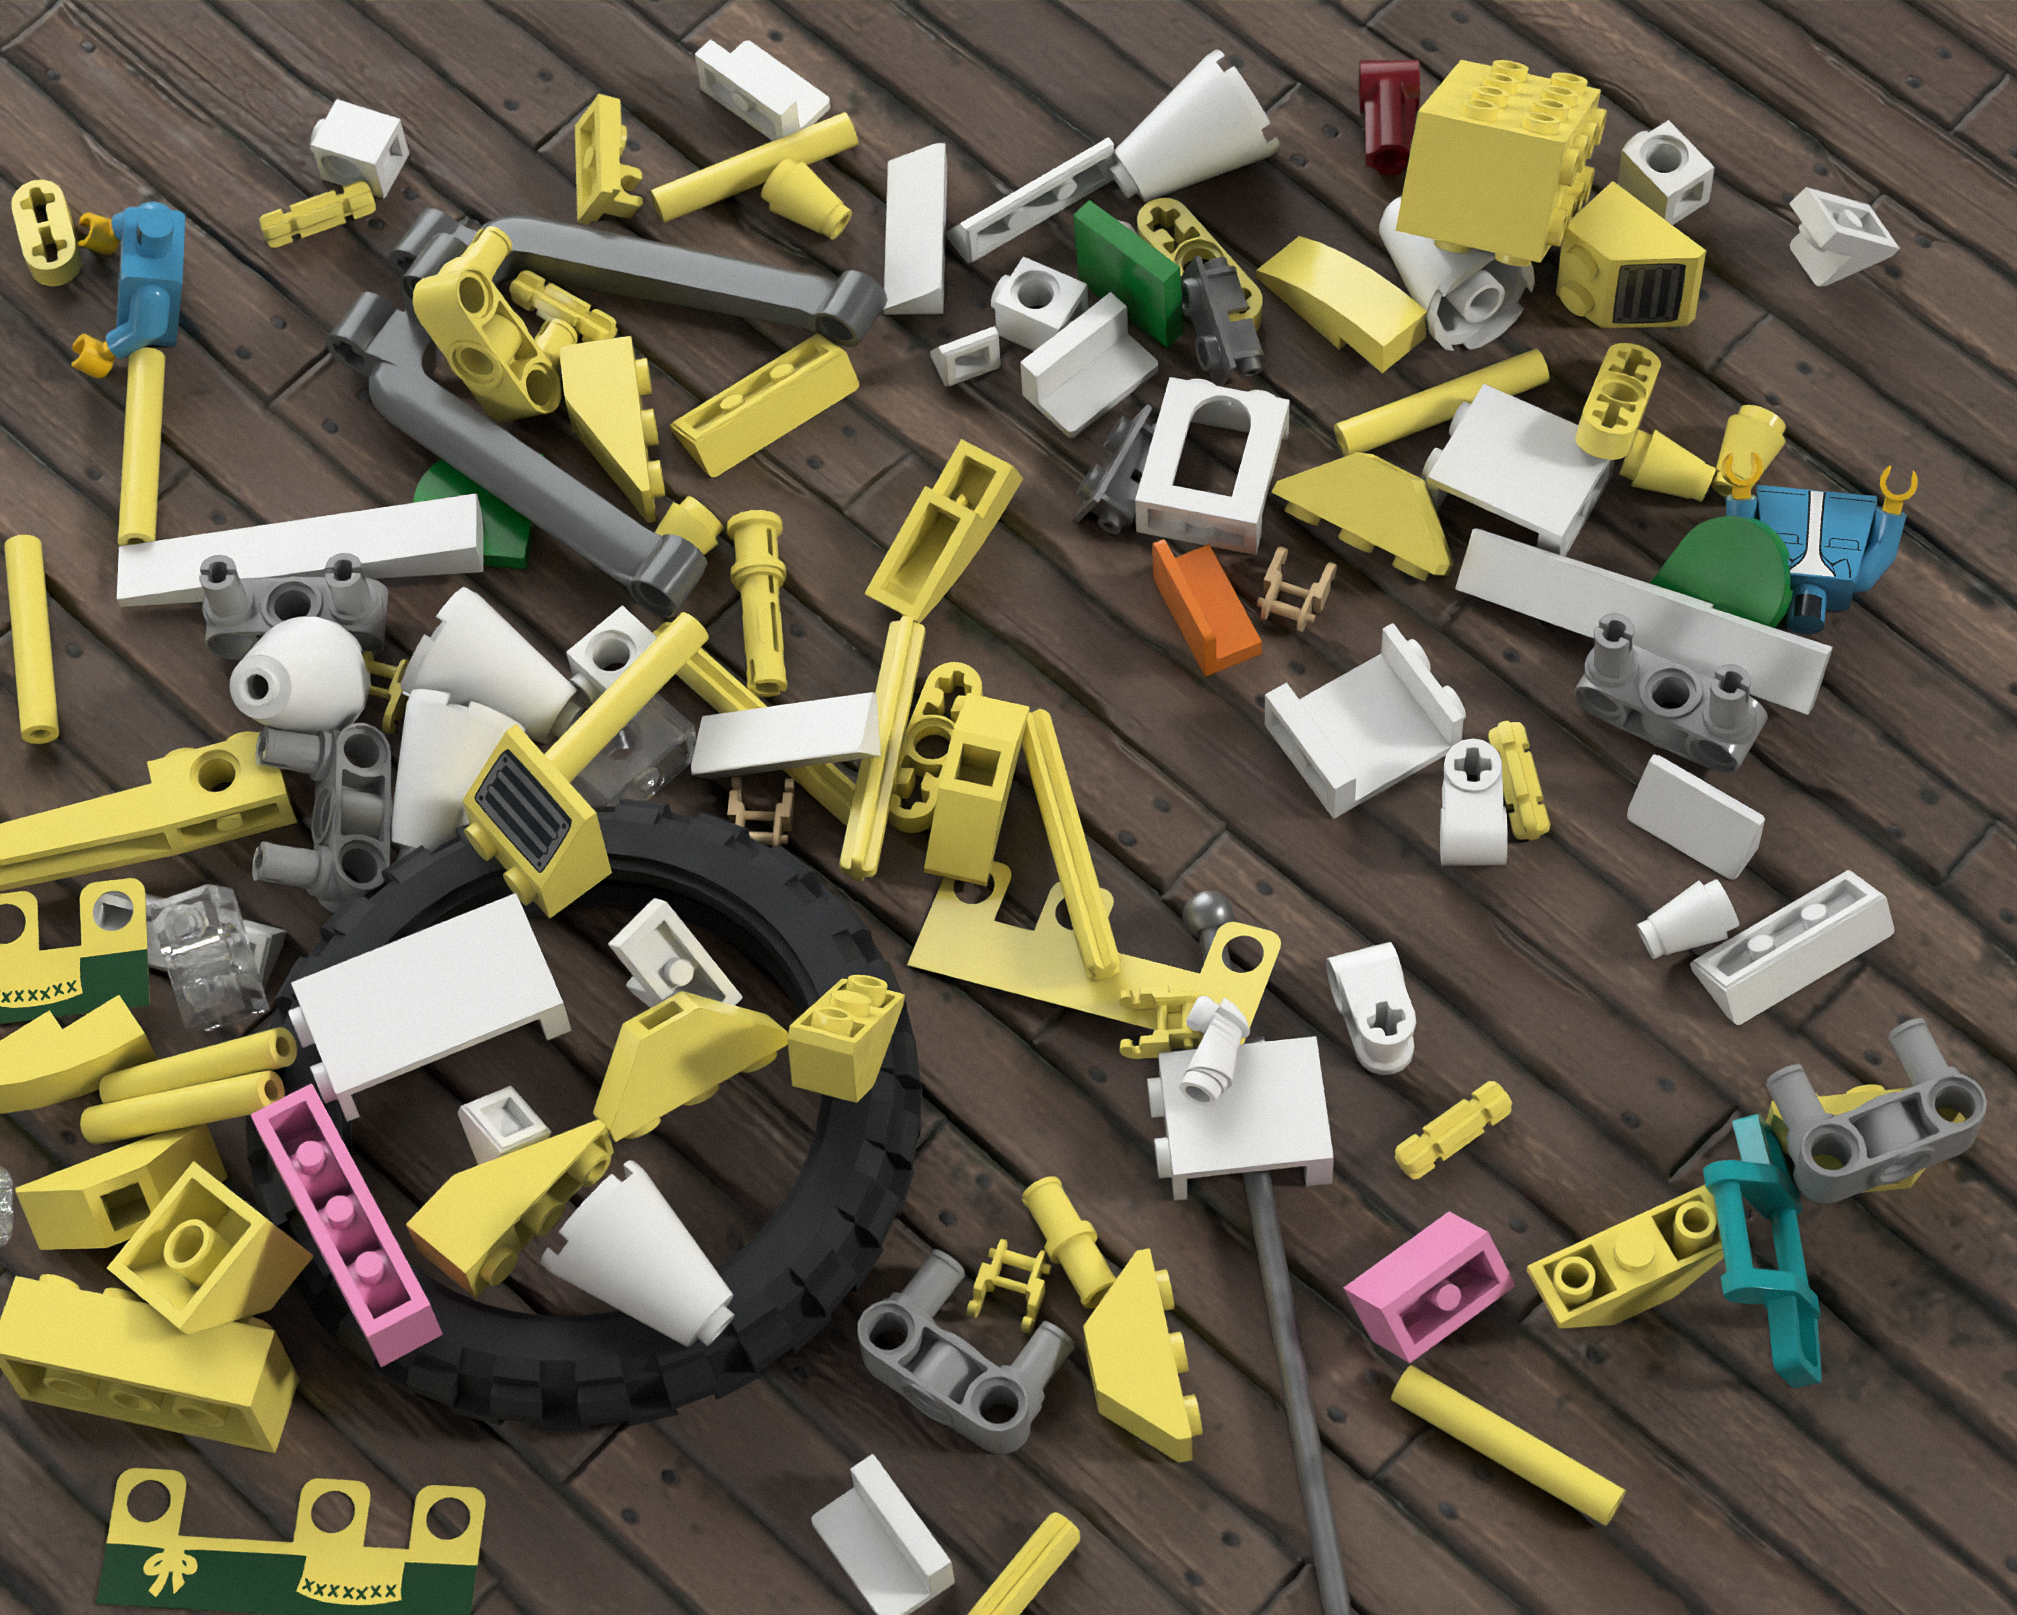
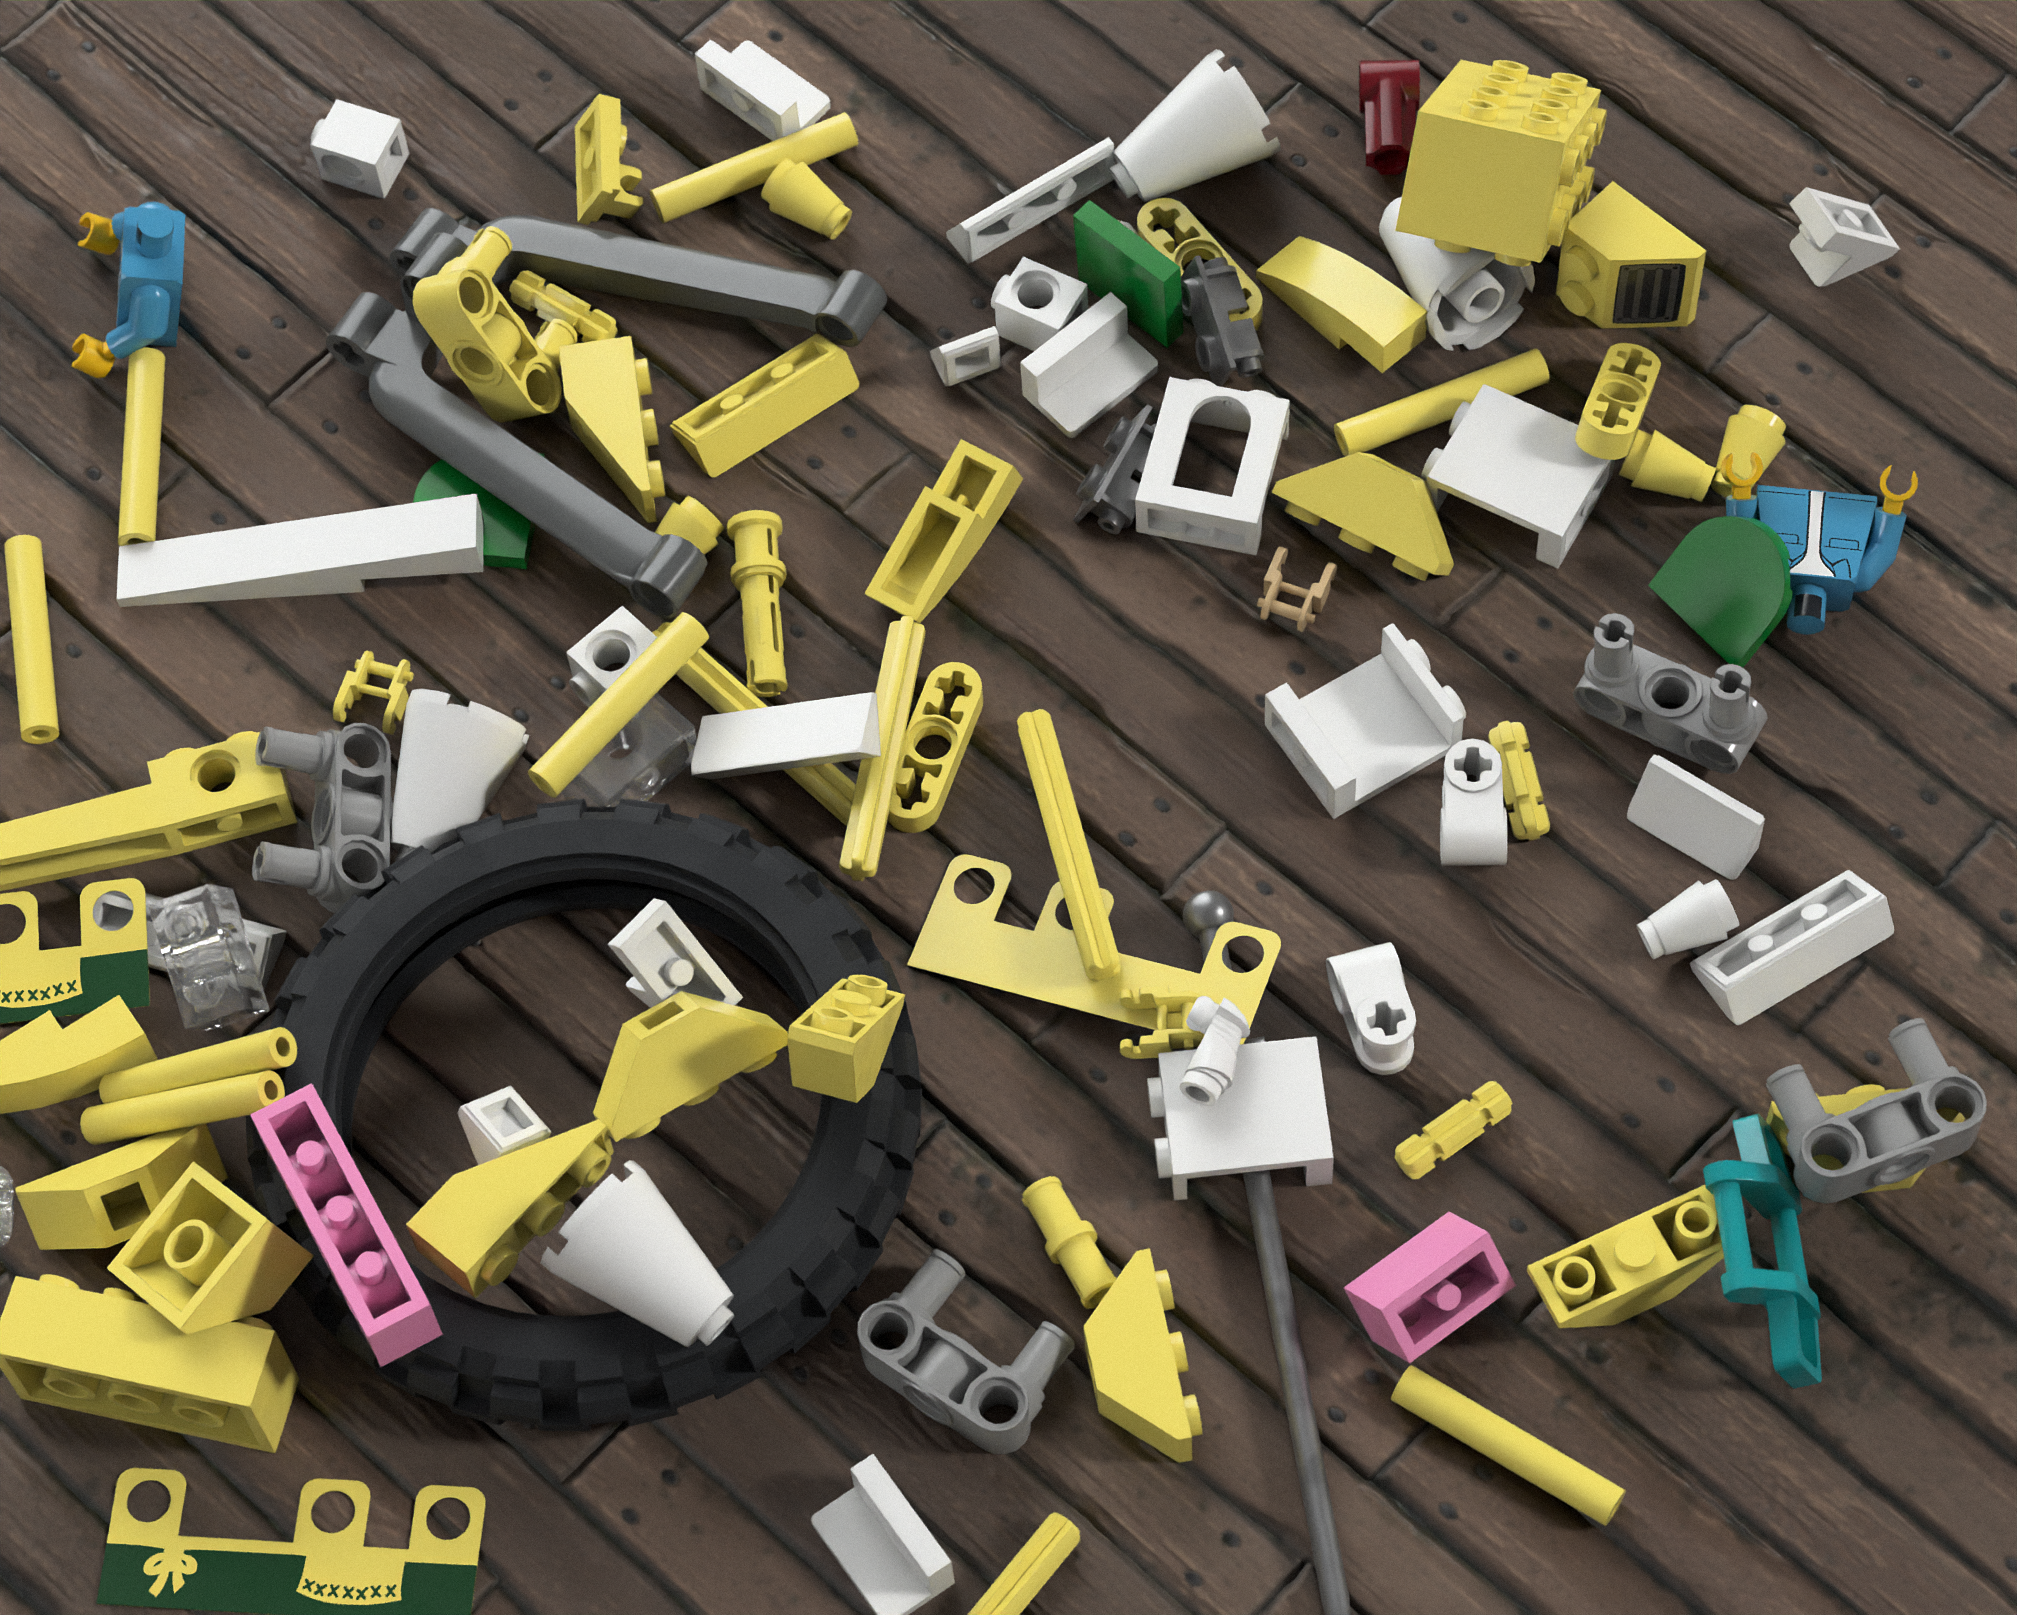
light yellow beam [12,180,82,287] -> none
light grey piece [199,553,388,660] -> none
white cone [230,616,371,735] -> none
light yellow axle [259,180,376,248] -> none
white panel [288,893,572,1122] -> none
white cone [400,587,583,745] -> none
light yellow slope [462,724,612,919] -> none
tan piece [727,776,795,847] -> none
white slope [883,143,947,314] -> none
light yellow slope [924,693,1029,886] -> none
light yellow piece [967,1239,1051,1334] -> none
orange panel [1152,539,1262,677] -> none
white slope [1455,528,1833,715] -> none
white brick [1617,120,1715,225] -> none

